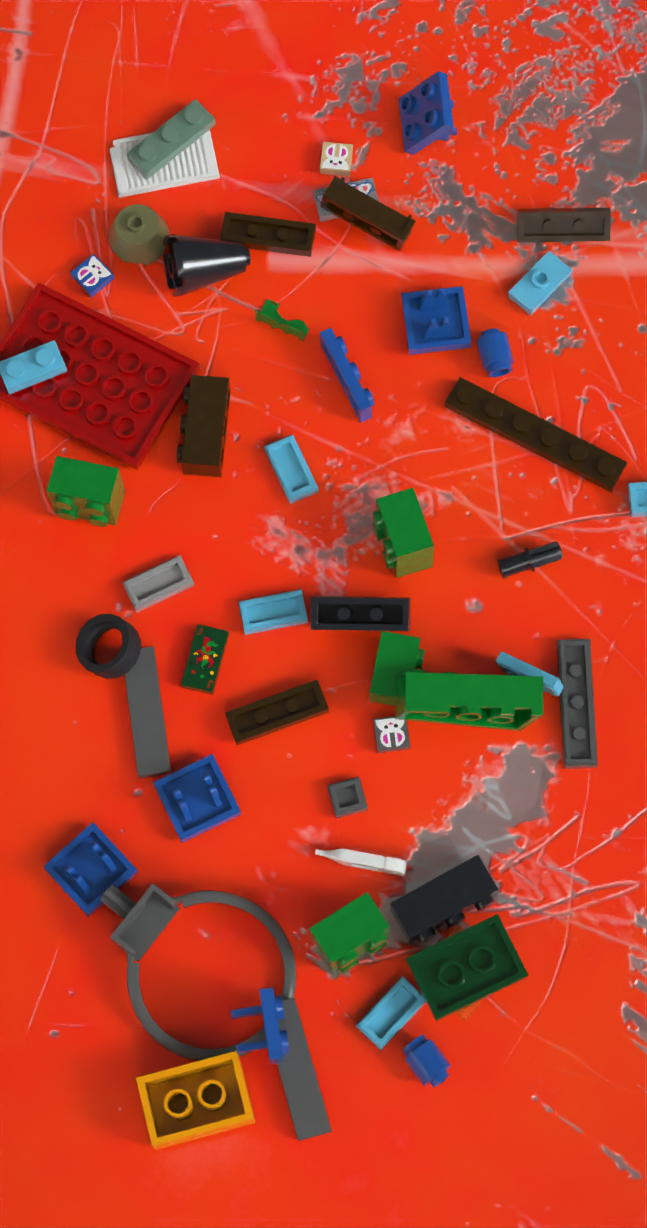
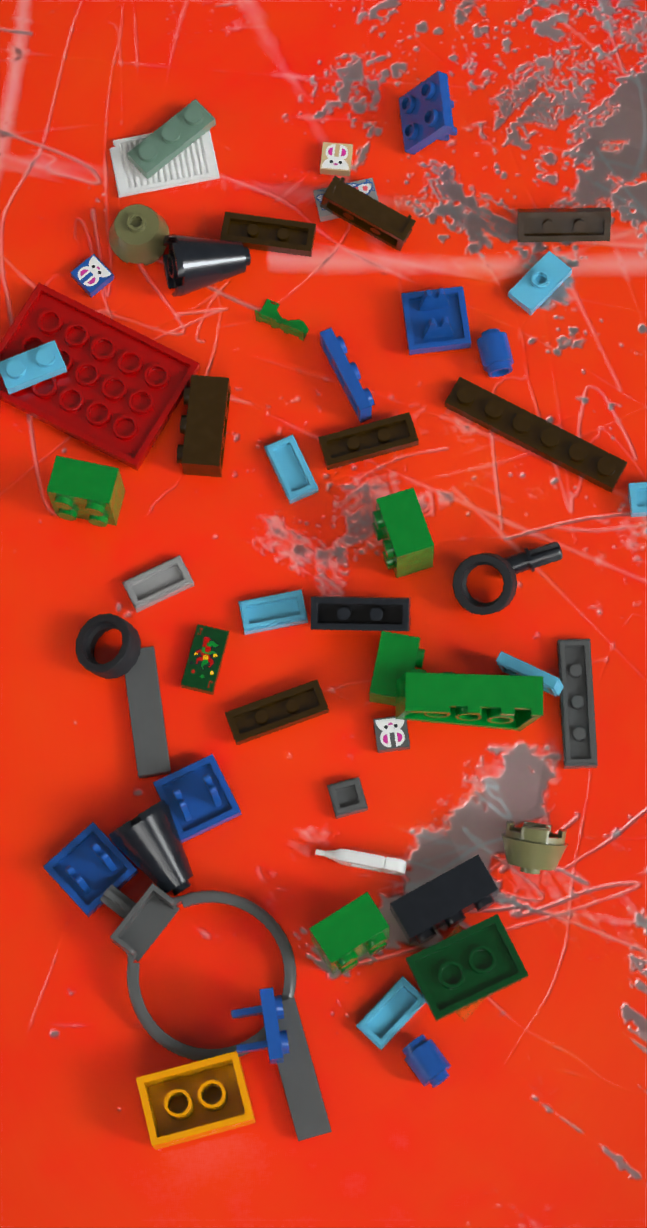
none -> black cone [109,799,193,896]
none -> dark brown plate [318,412,419,470]
none -> black tyre [452,553,517,615]
none -> olive cone [502,821,568,874]

